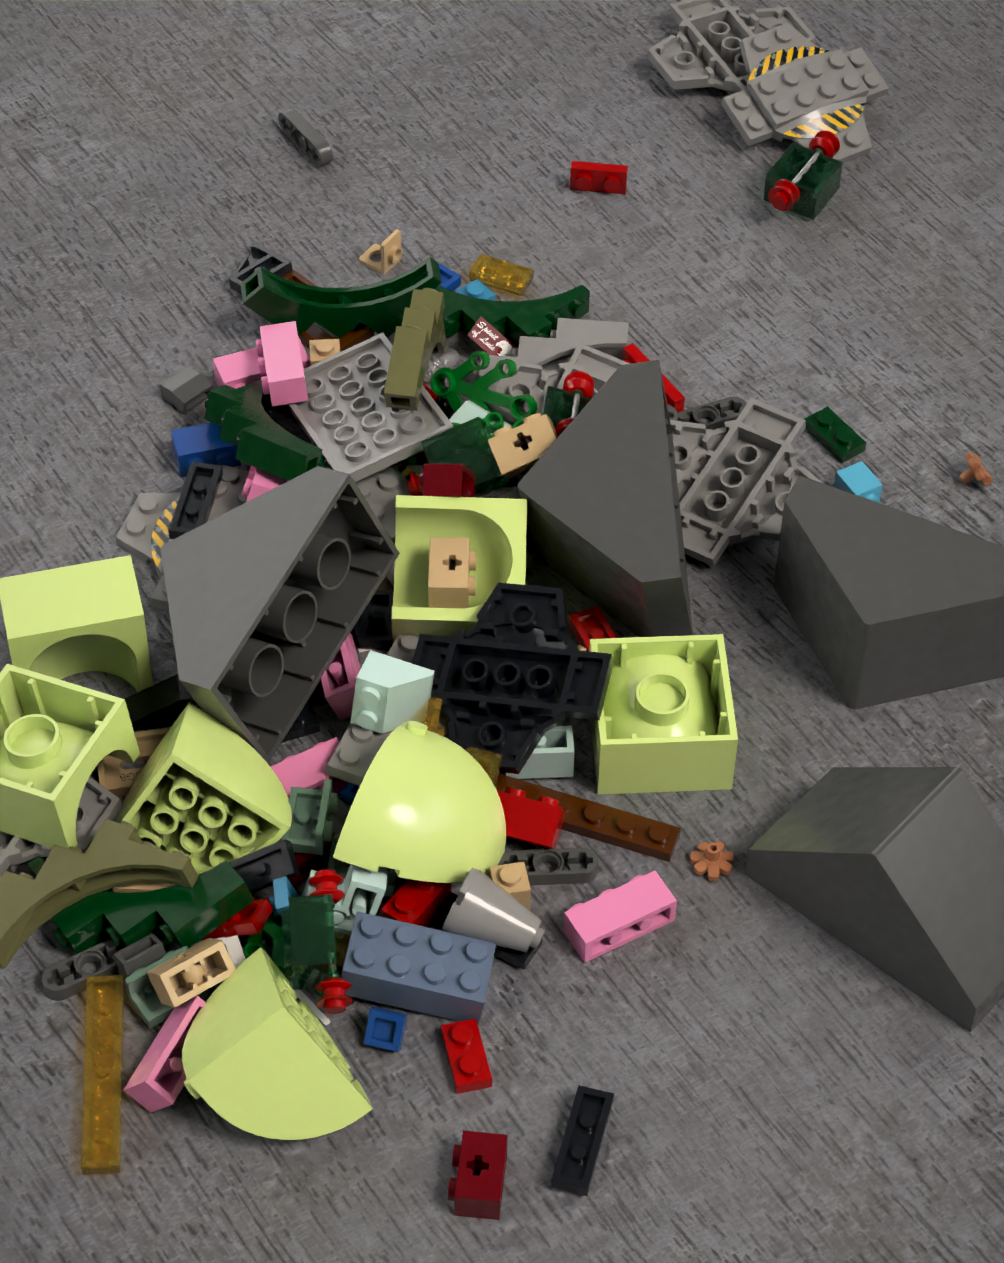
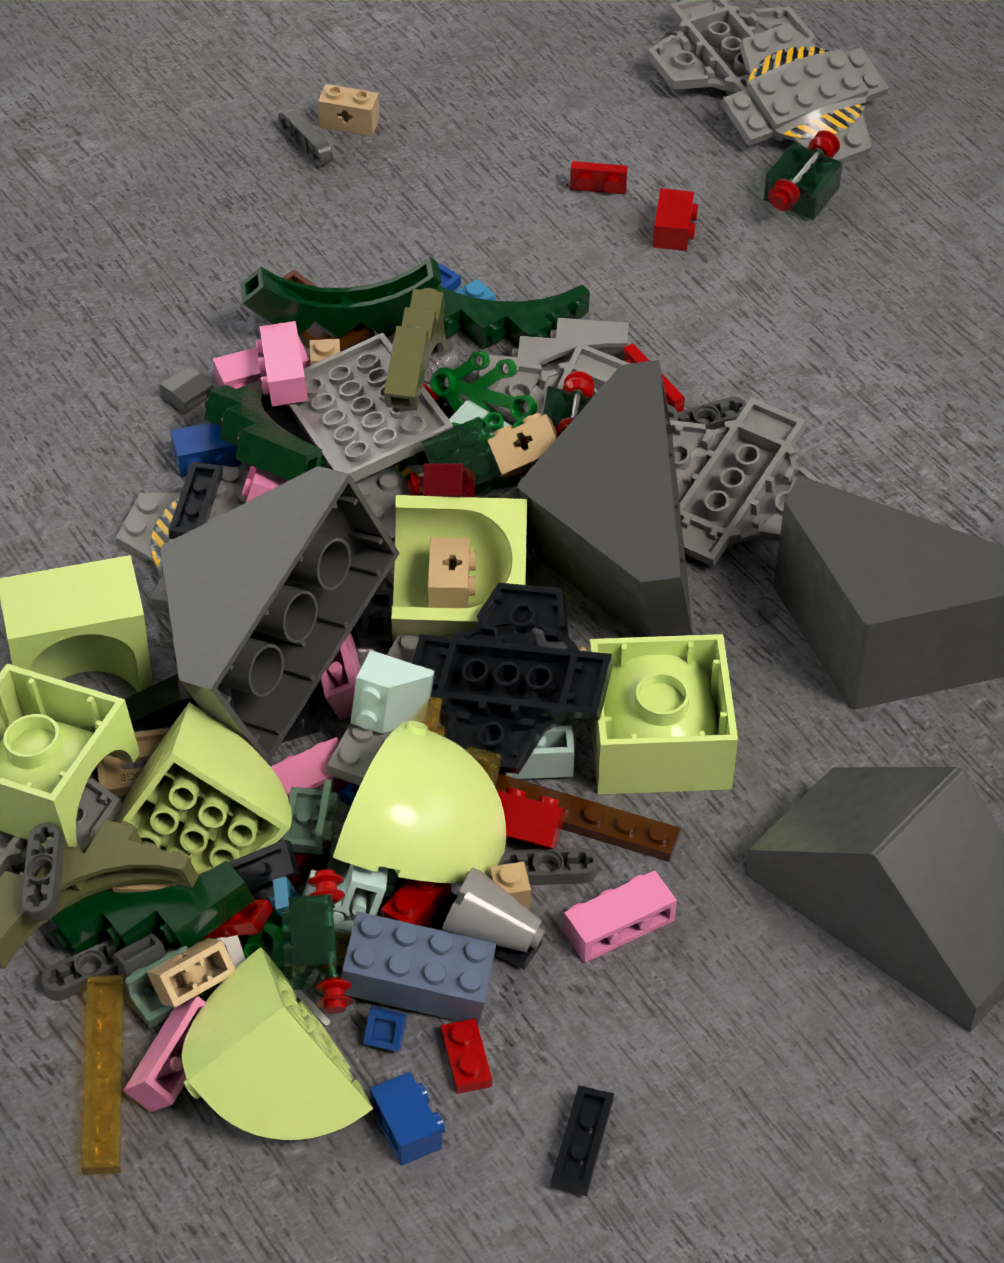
black wing [228,242,293,294] -> none
tan bracket [359,229,403,275] -> none
dark red brick [448,1130,508,1220] -> none
dark red sticker [467,316,516,356] -> none
clear yellow plate [469,254,534,296] -> none
red plate [569,606,617,651] -> none
nougat plant [690,841,734,881] -> none
dark green plate [804,406,867,463] -> none
medium azure brick [834,461,883,503] -> none
nougat plant [959,452,993,487] -> none
none -> dark grey beam [21,822,65,921]
none -> tan brick [318,84,379,136]
none -> blue brick [370,1072,445,1166]
none -> red brick [653,188,699,251]

